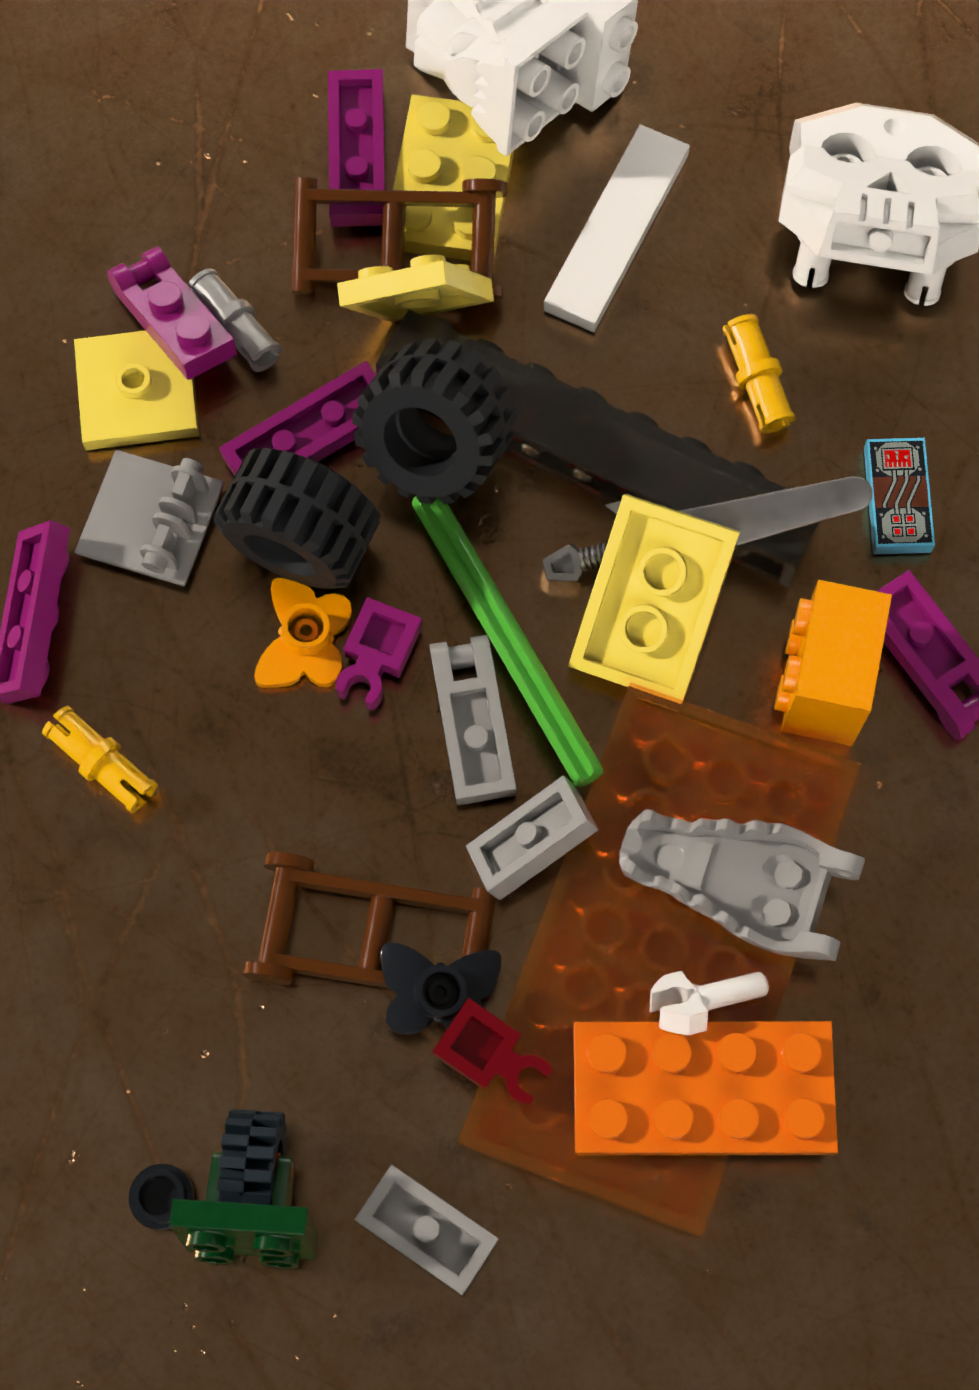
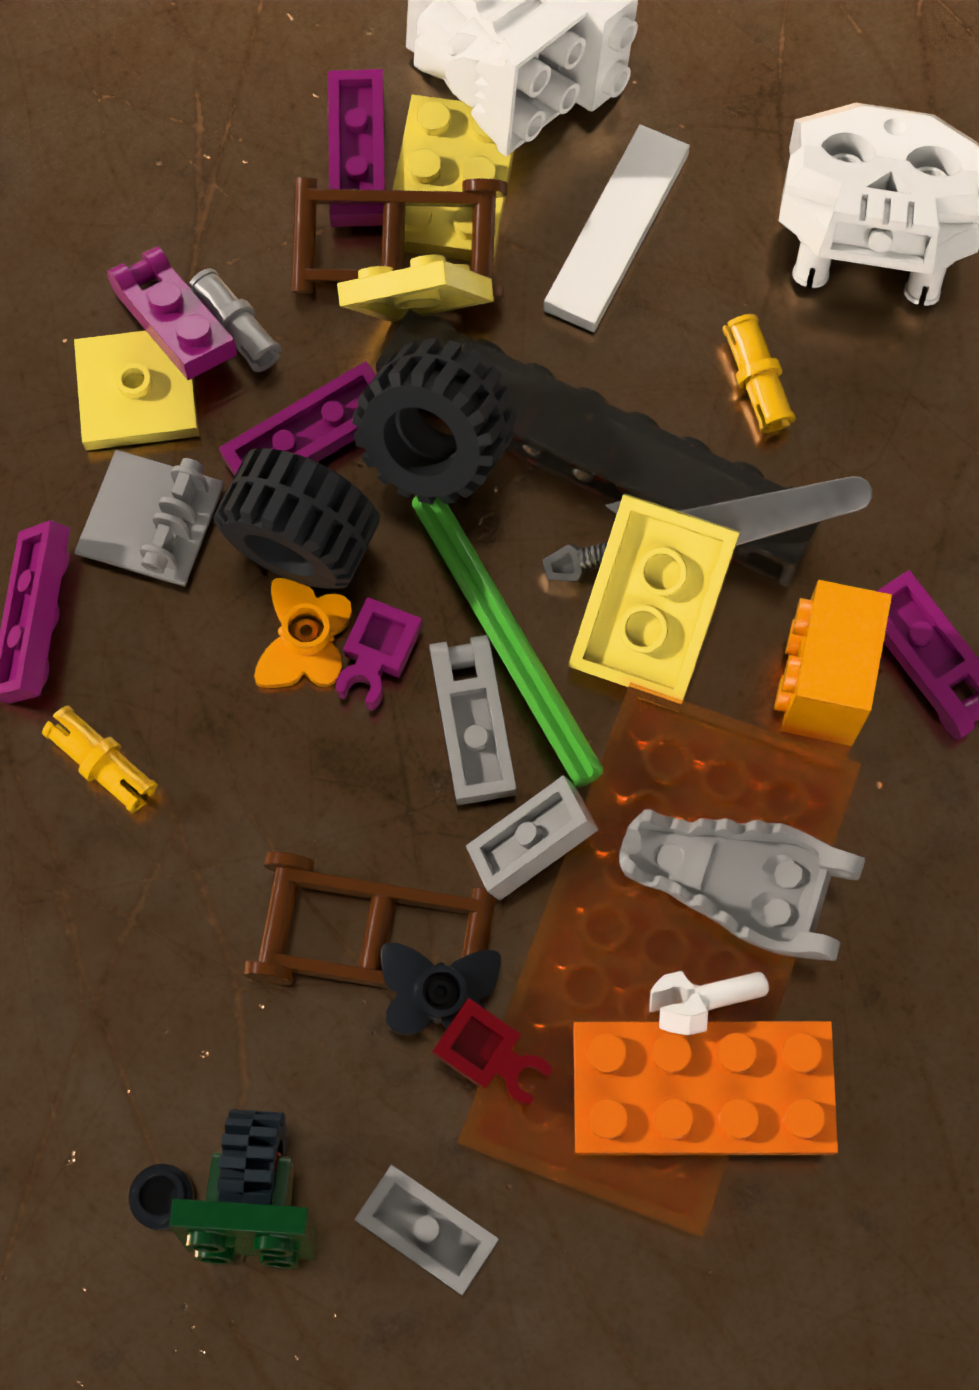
tile [864,438,935,555] -> none

